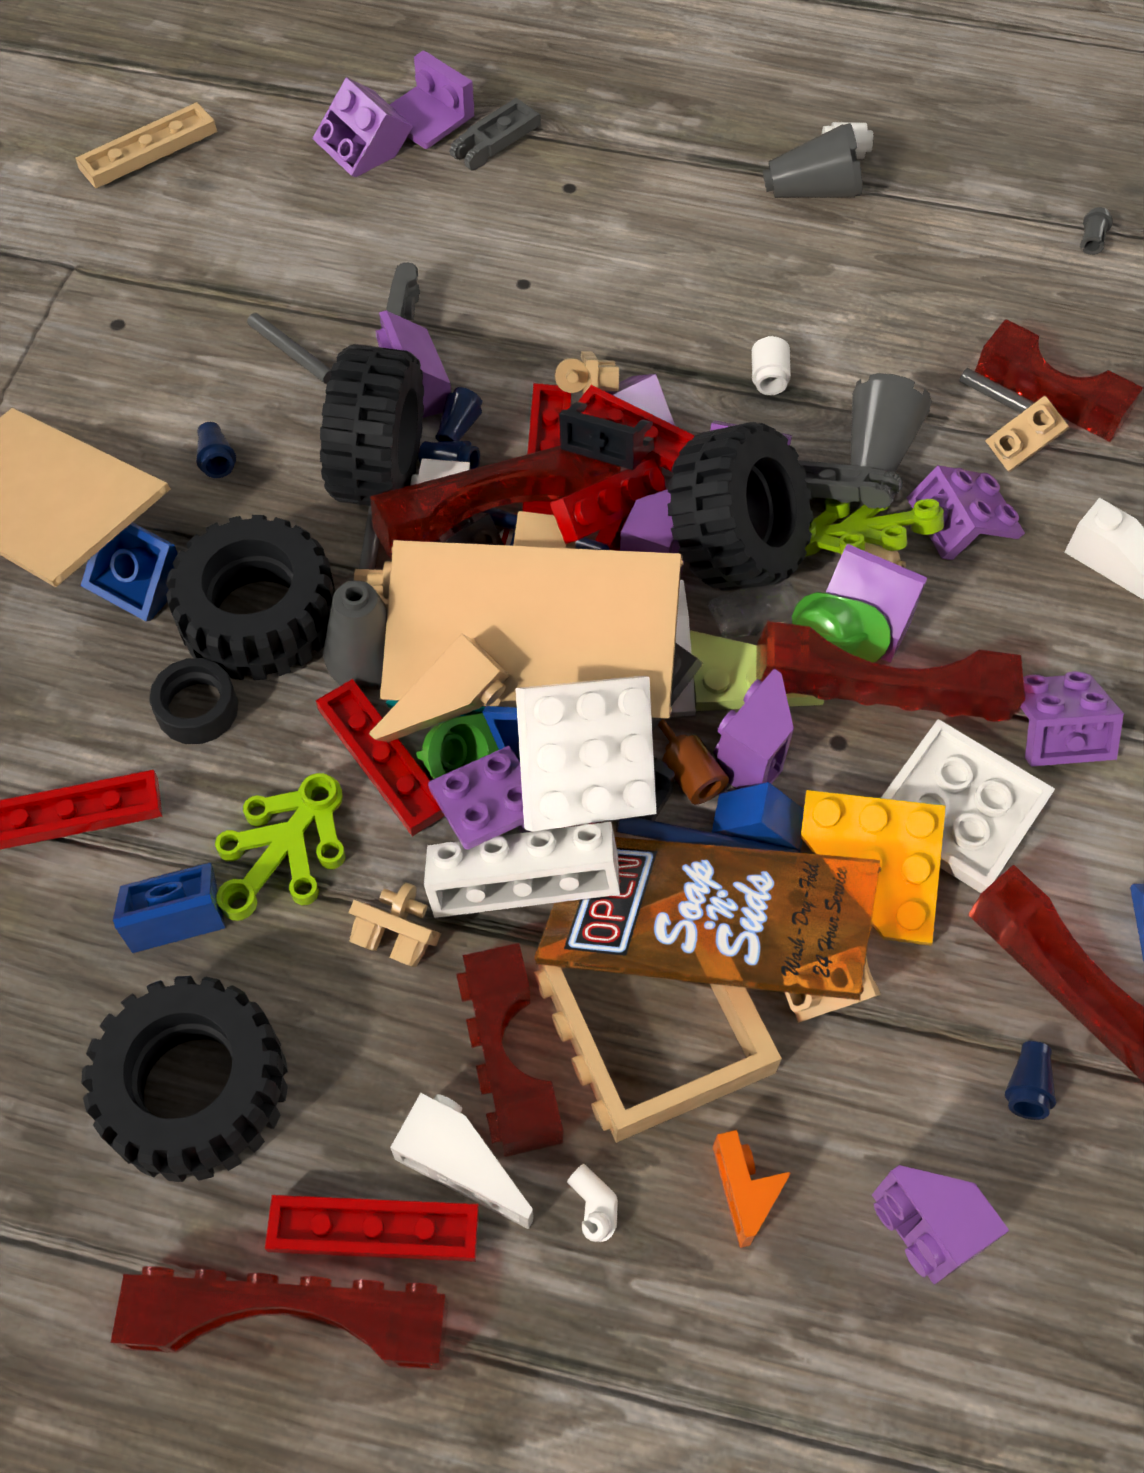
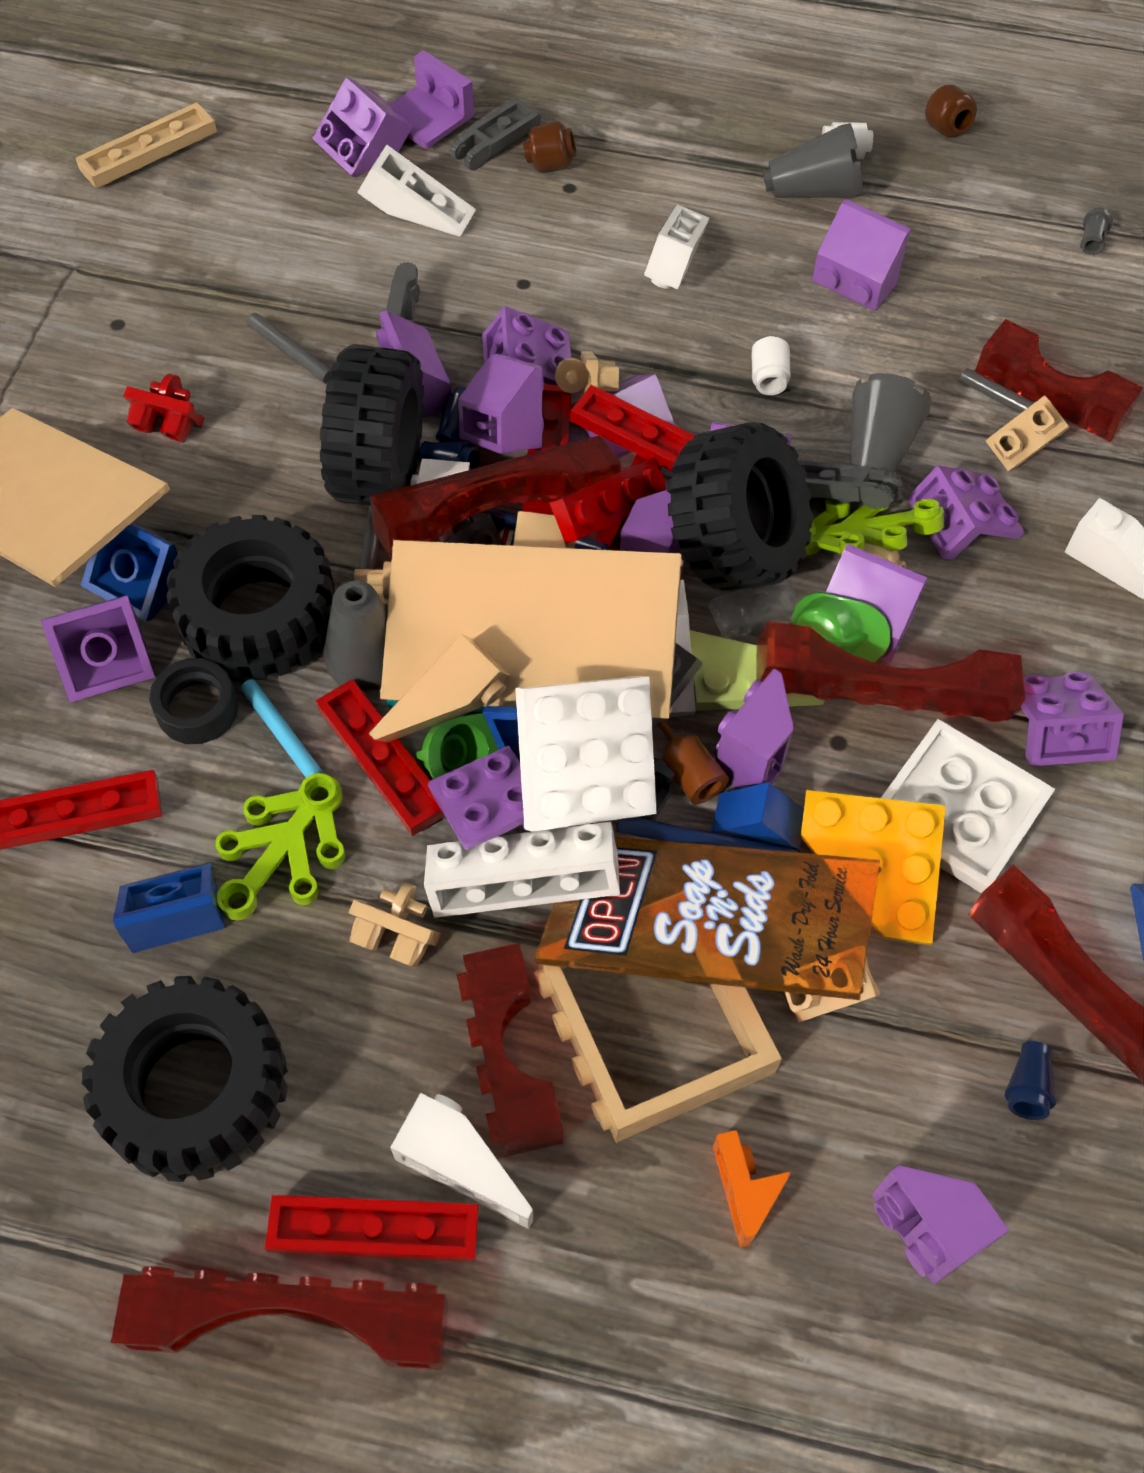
dark blue cone [196,422,236,478] -> none
black hinge [560,402,654,470] -> none
white arm [567,1164,618,1242] -> none
none -> medium lavender slope [41,595,155,702]
none -> red hips [123,373,205,443]
none -> medium azure bar [241,679,324,778]
none -> white slope [357,145,476,237]
none -> medium lavender slope [458,354,544,454]
none -> medium lavender bracket [482,306,571,385]
none -> reddish brown head [523,121,576,173]
none -> white slope [644,205,710,289]
none -> medium lavender slope [812,199,911,311]
none -> reddish brown head [925,85,977,138]

